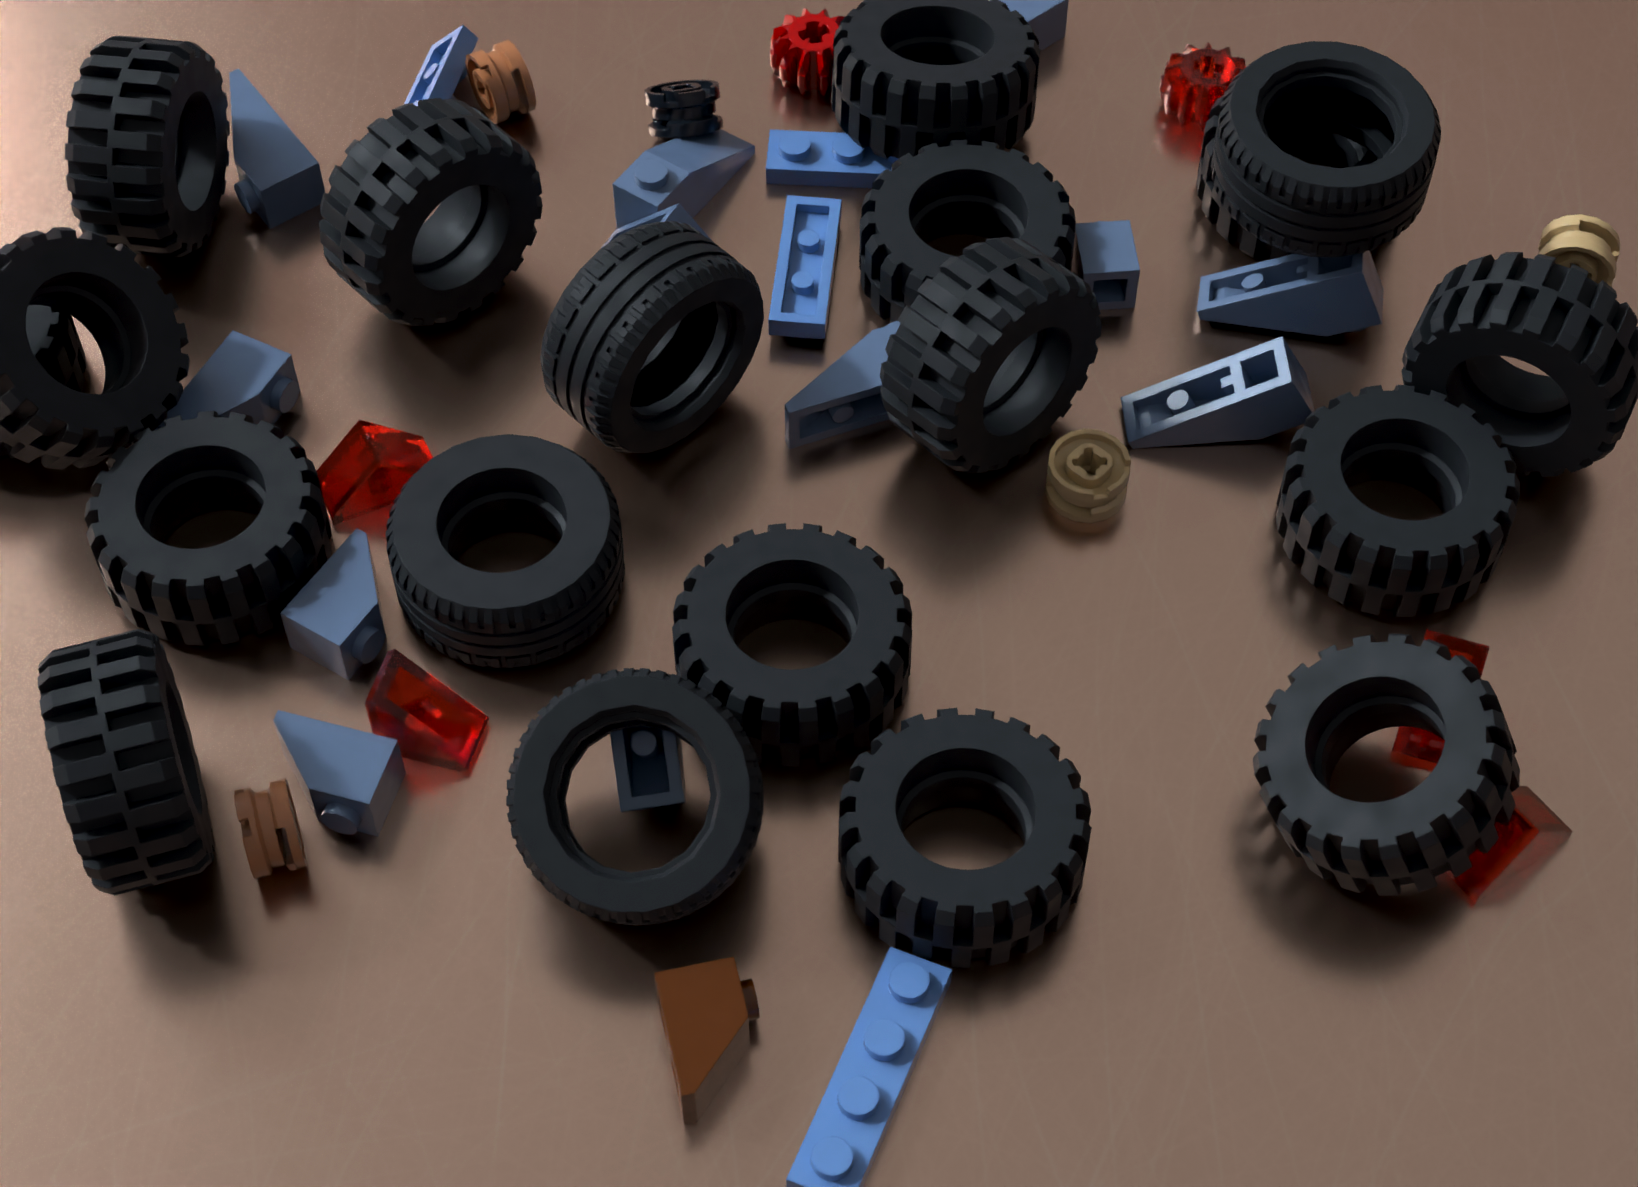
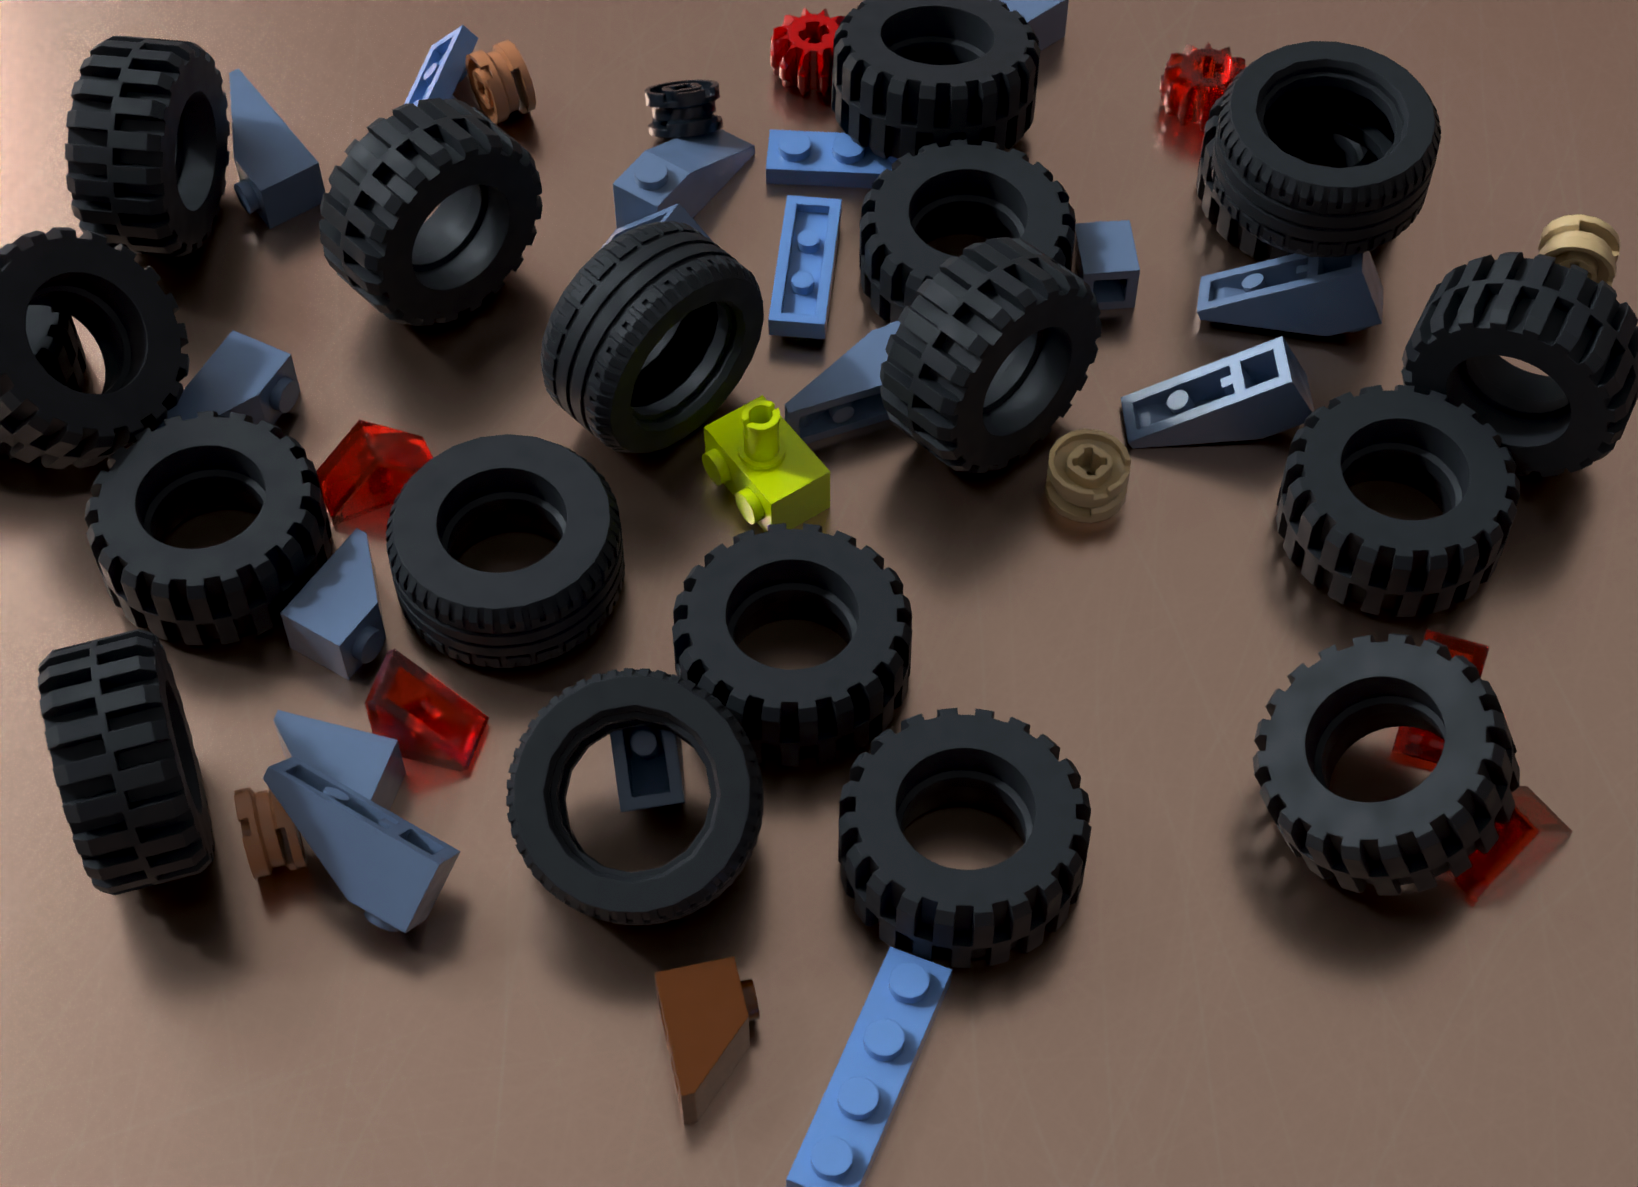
none -> sand blue slope [263,756,461,933]
none -> neon yellow brick [702,395,830,532]

